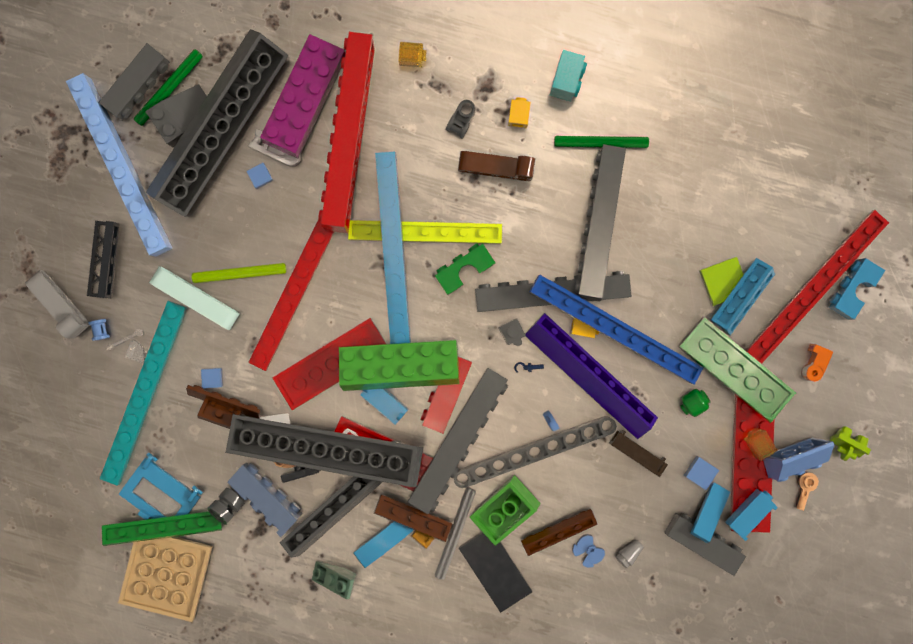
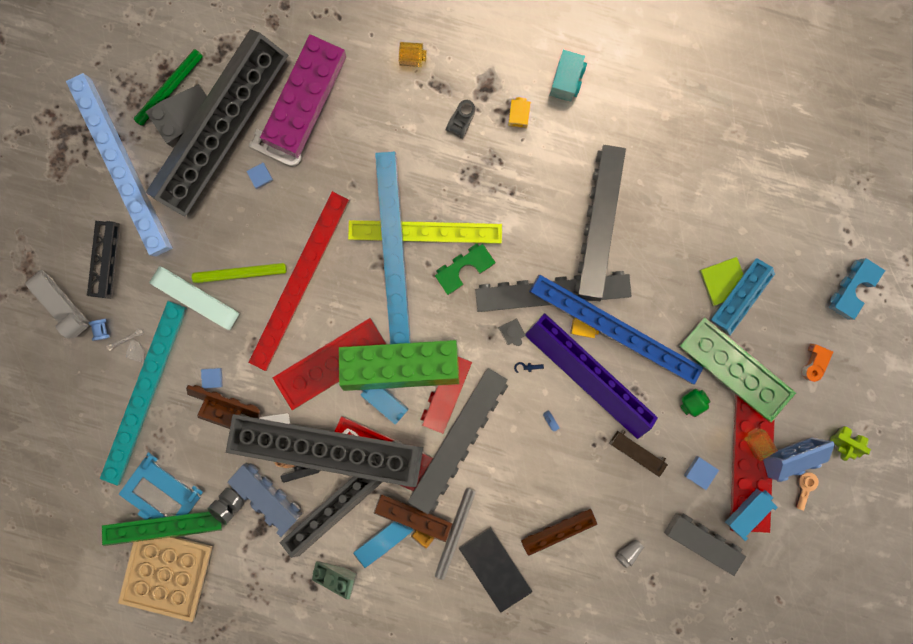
dark grey brick [98,43,170,121] -> none
red brick [318,31,375,234] -> none
dark grey beam [454,416,617,488] -> none
reddish brown beam [458,151,536,181] -> none
bright green slope [469,475,541,546] -> none
green axle [554,136,649,148] -> none
medium blue piece [573,534,605,568] -> none
dark azure tile [690,483,730,543] -> none
red plate [746,210,889,364] -> none

